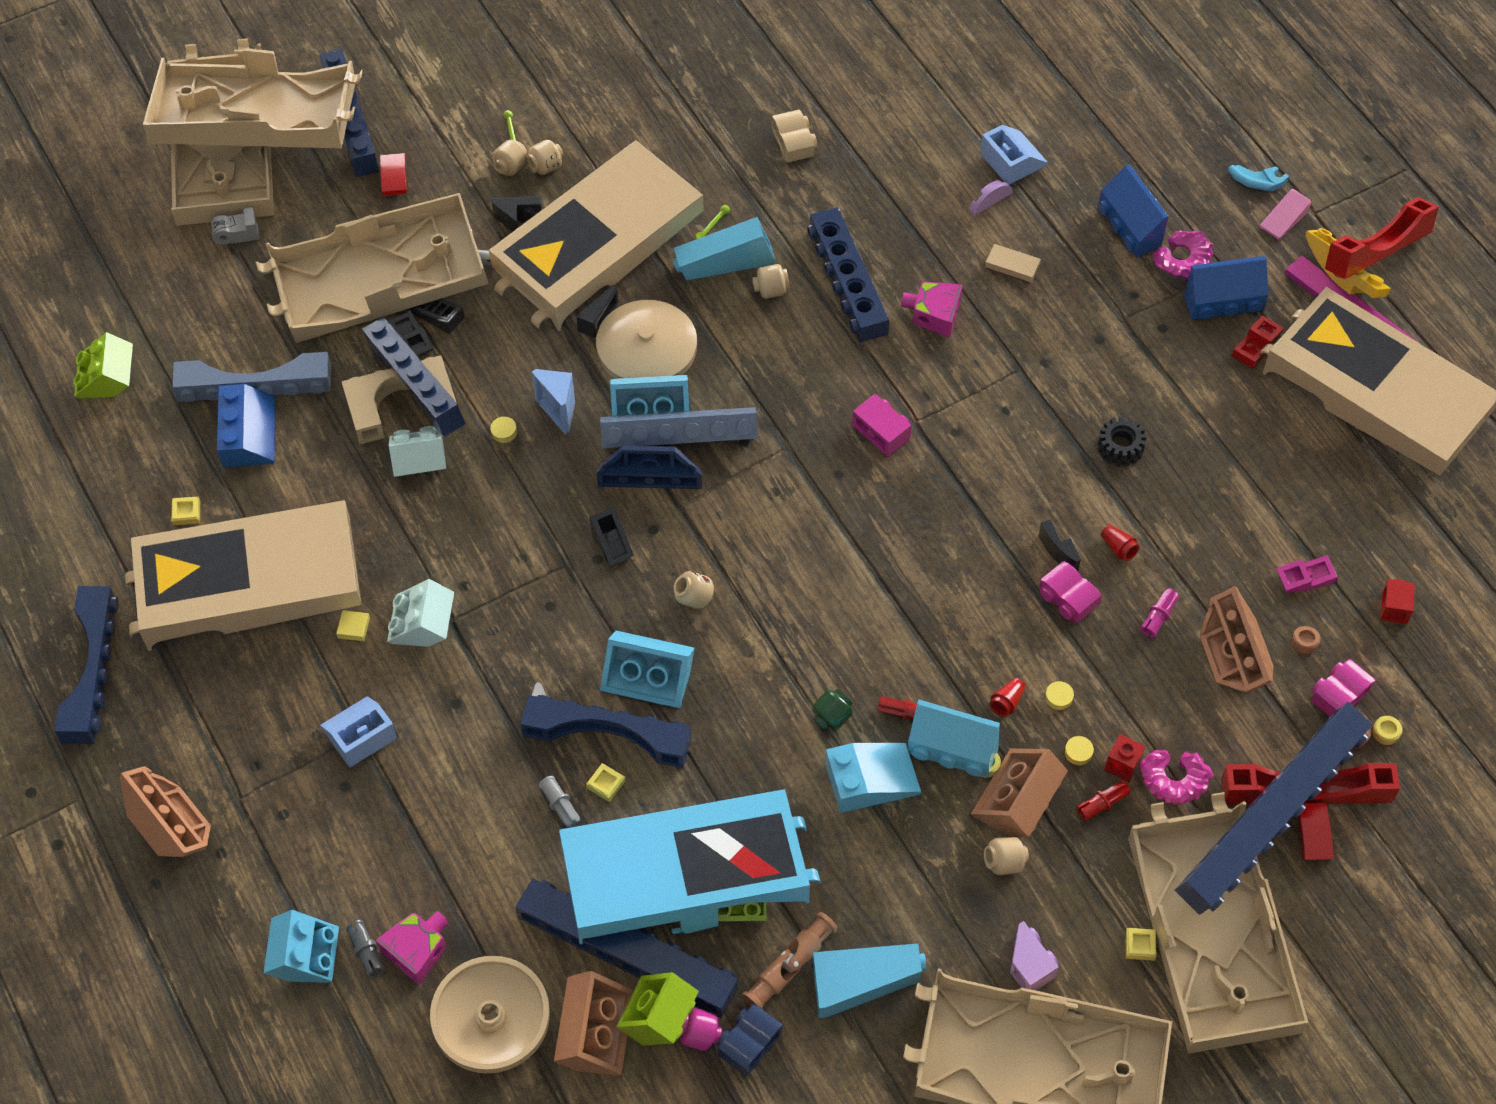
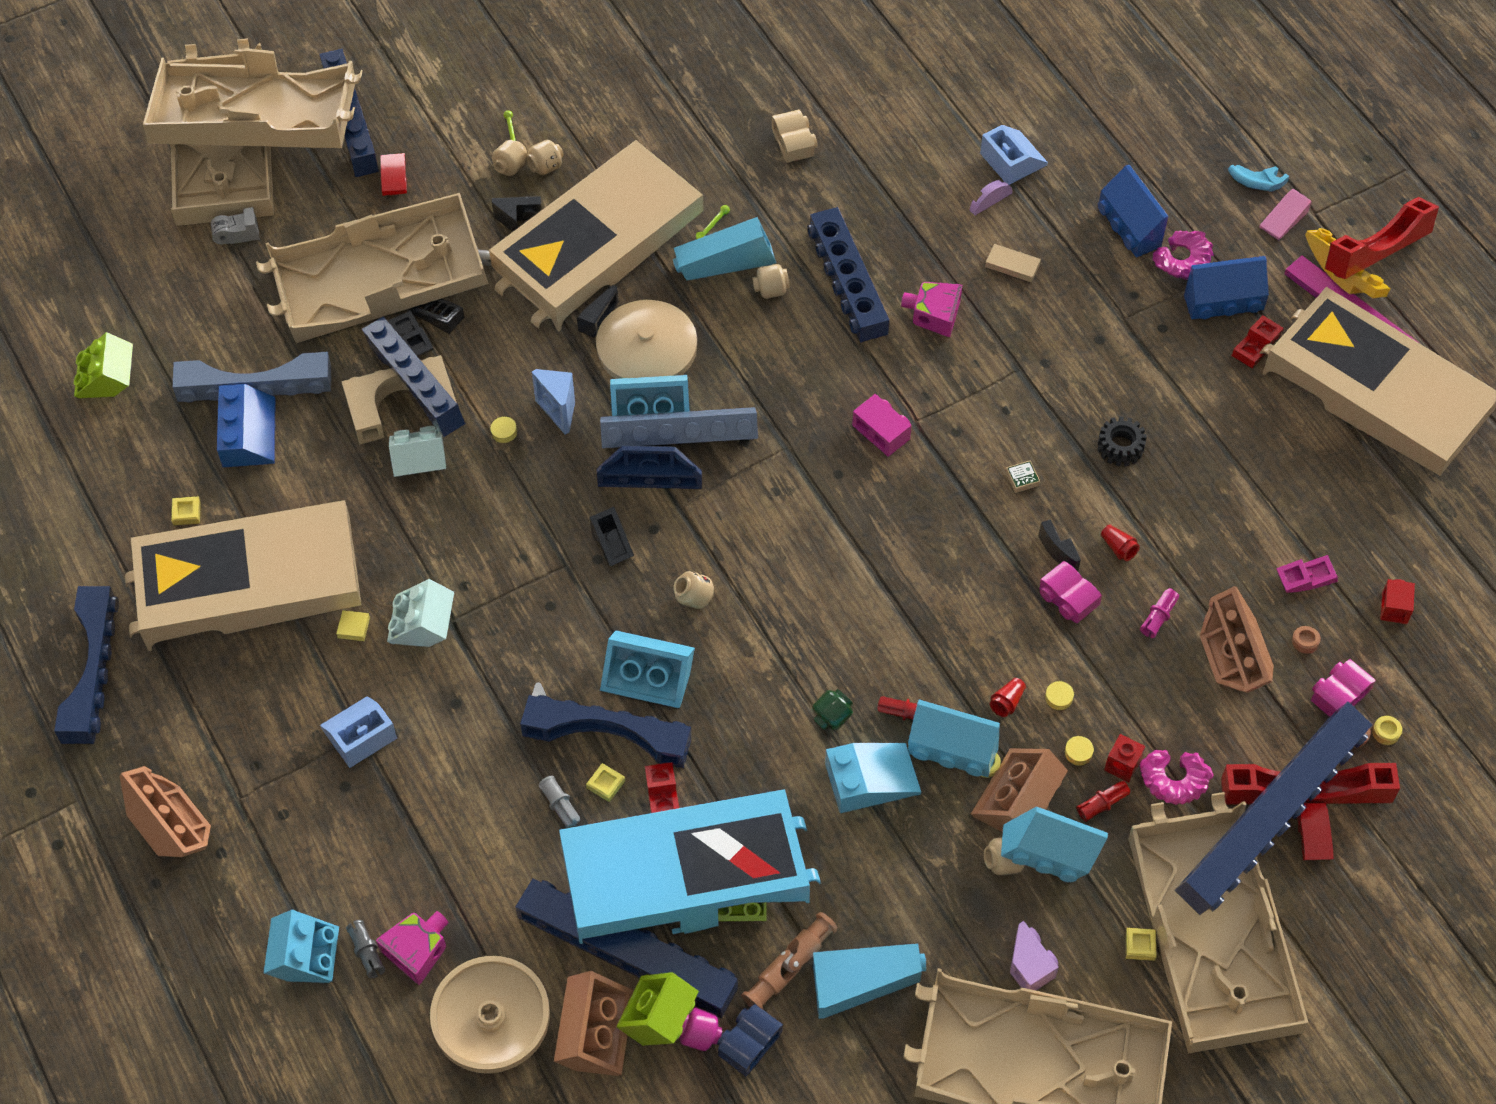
none -> red slope [645,762,679,813]
none -> medium azure slope [1001,806,1108,882]
none -> tile [1006,461,1040,493]

